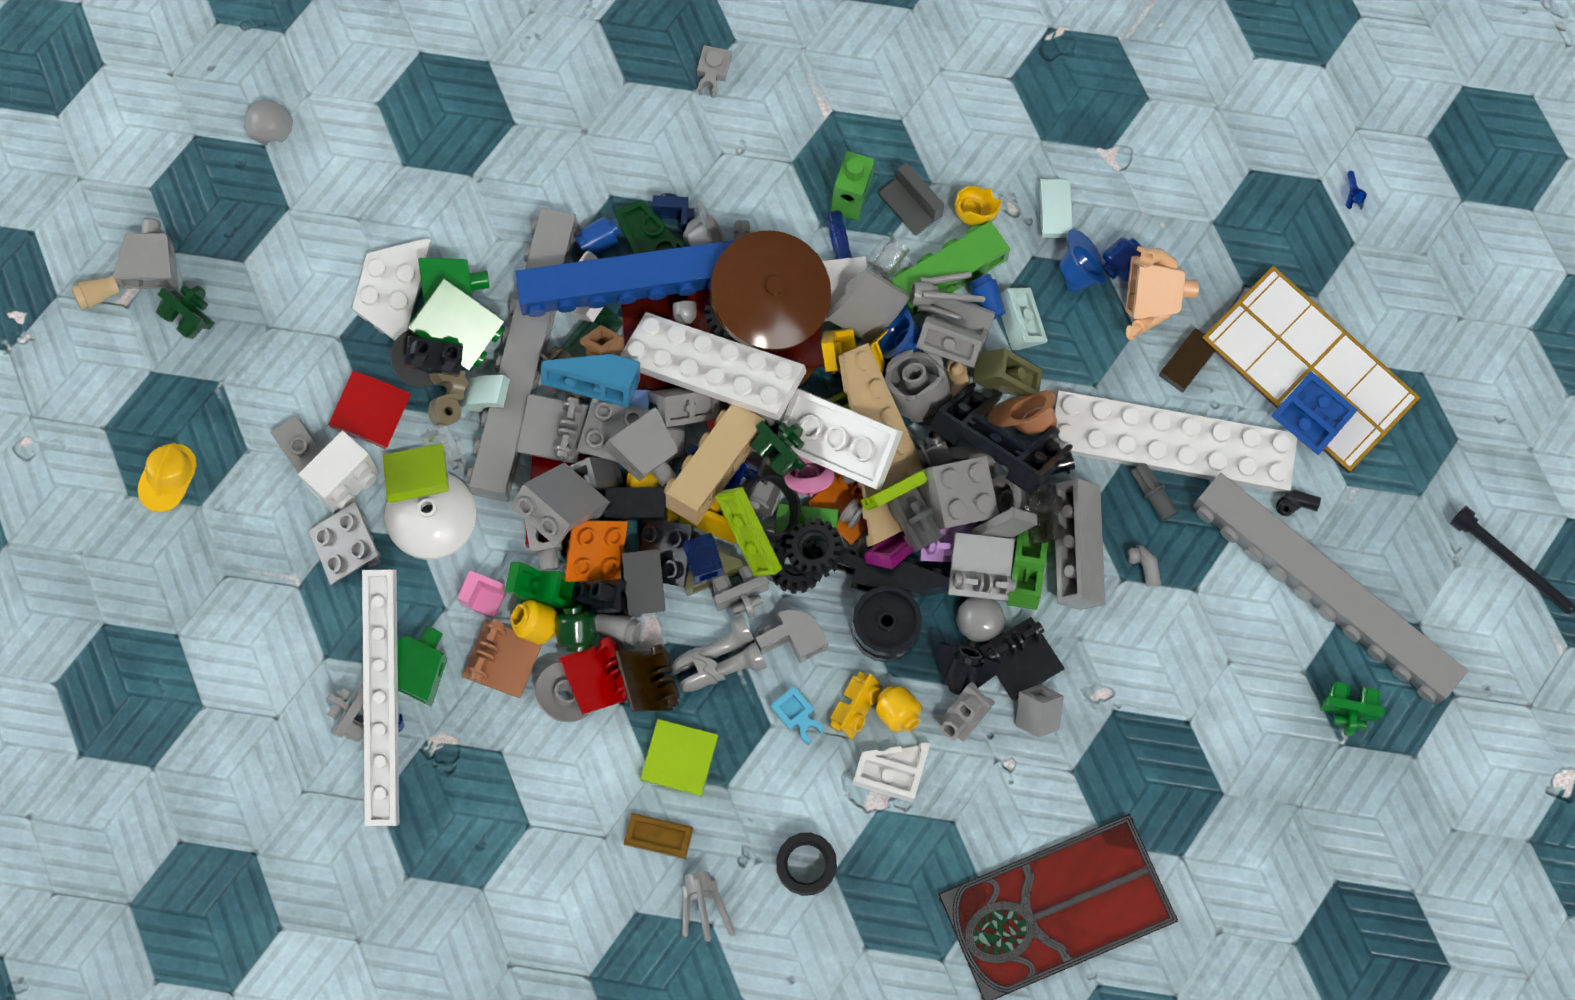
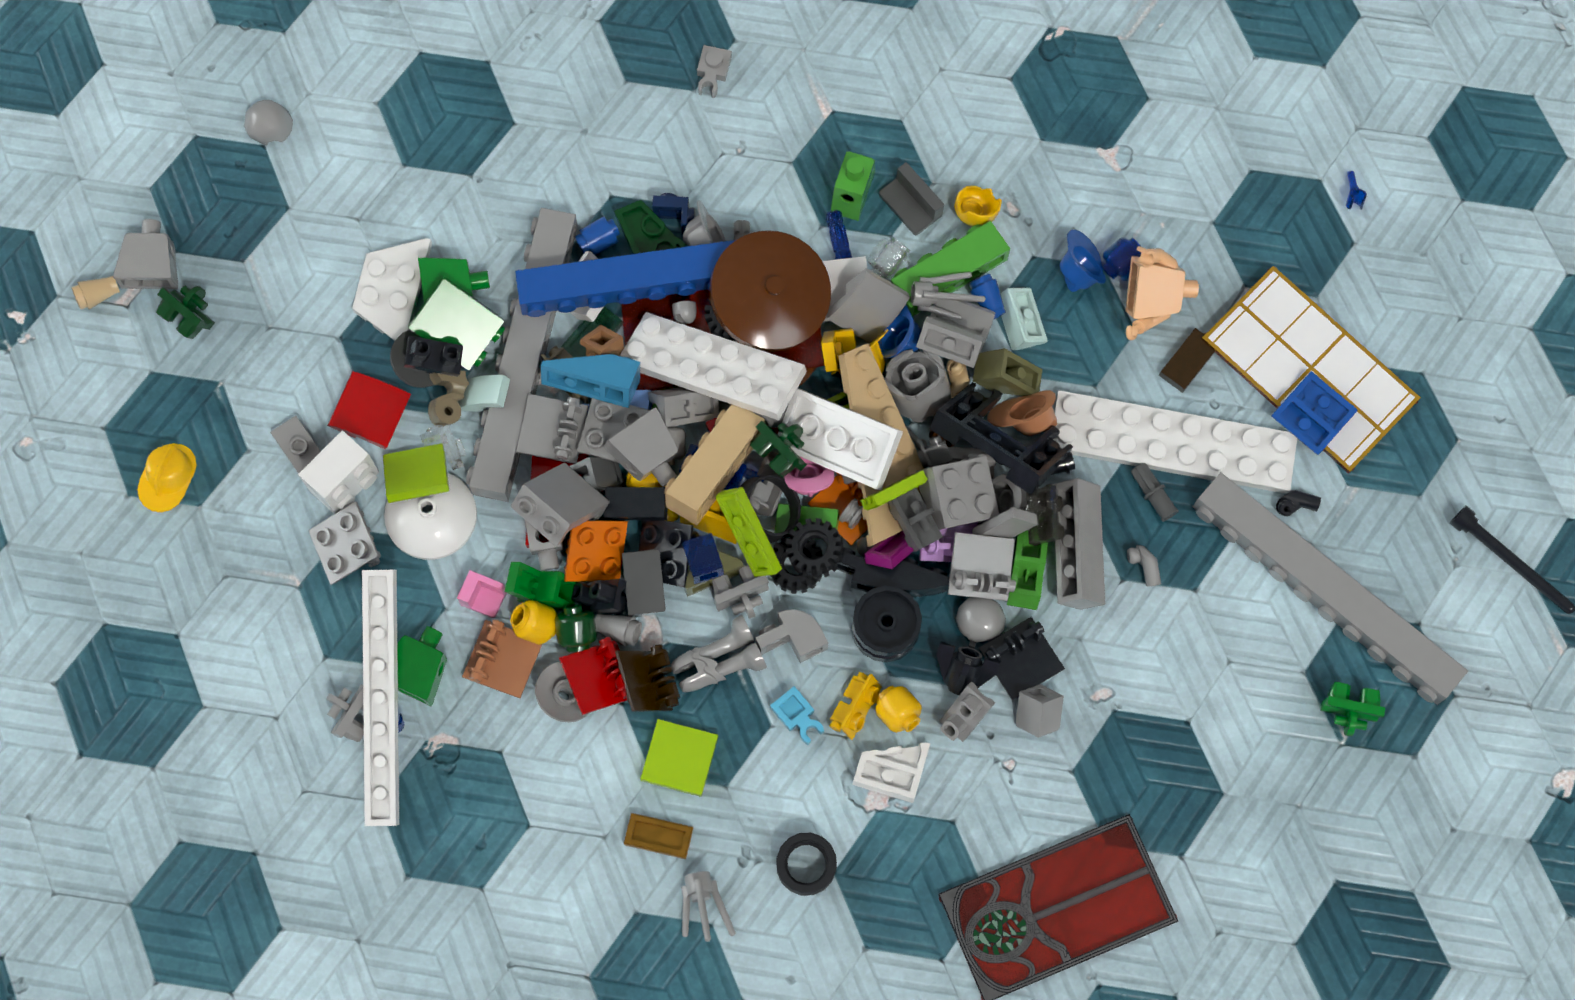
light aqua slope [1039,179,1072,238] -> none

